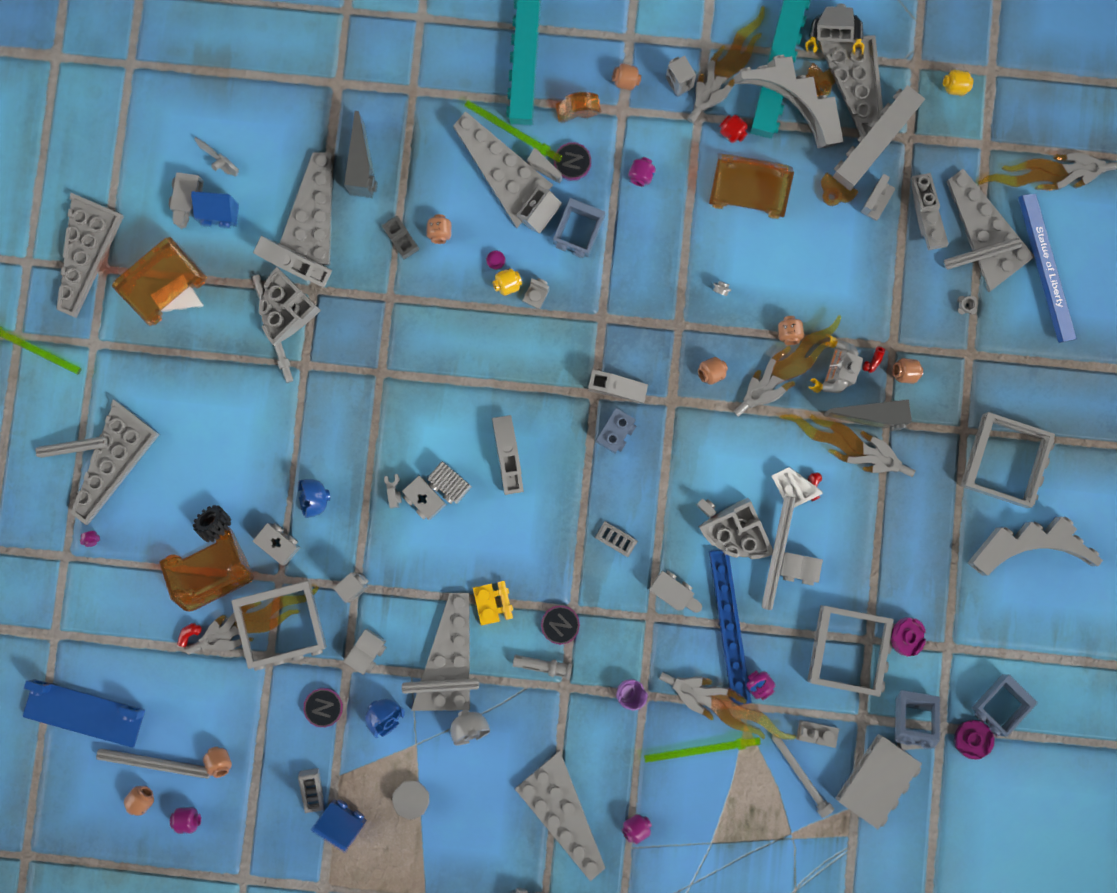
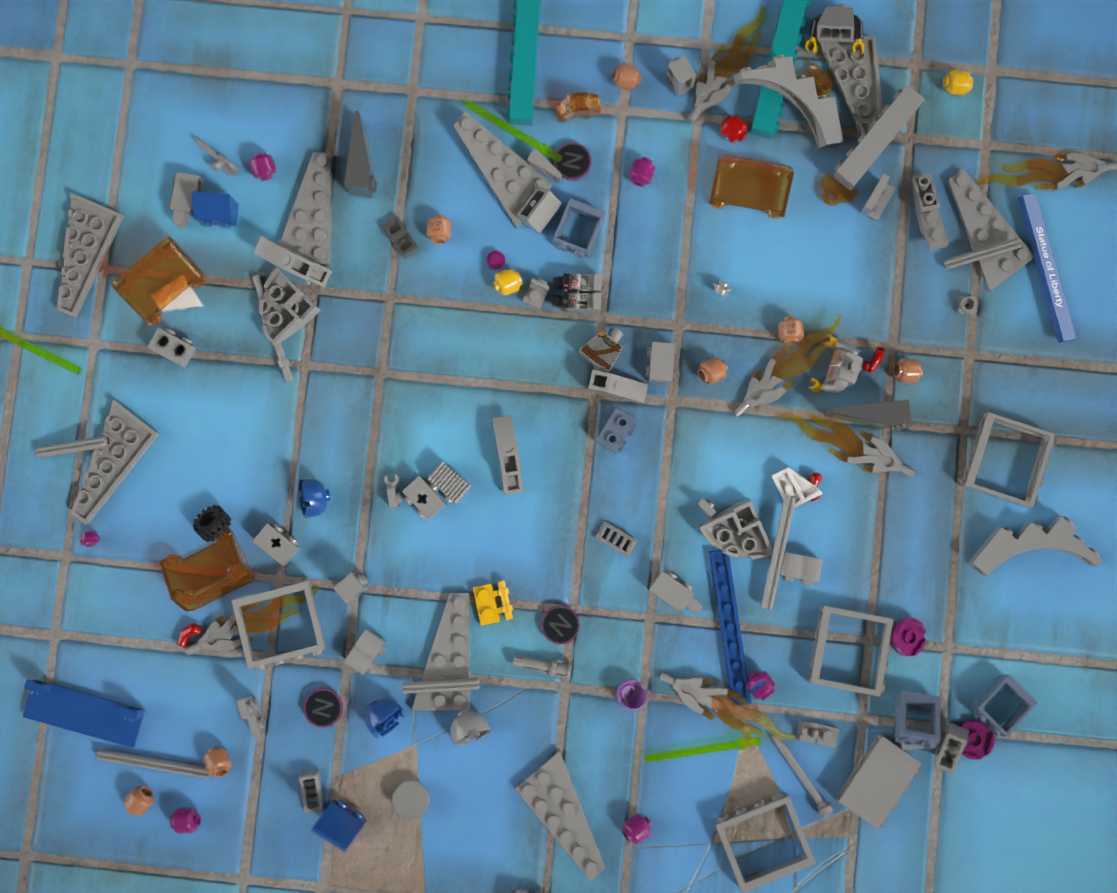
none -> light grey brick [147,328,196,368]
none -> light grey plate [236,695,265,736]
none -> magenta head [249,152,276,181]
none -> hips [552,273,602,313]
none -> torso [579,328,624,373]
none -> light grey brick [645,342,675,384]
none -> light grey window [714,792,816,893]
none -> light grey brick [934,723,969,774]

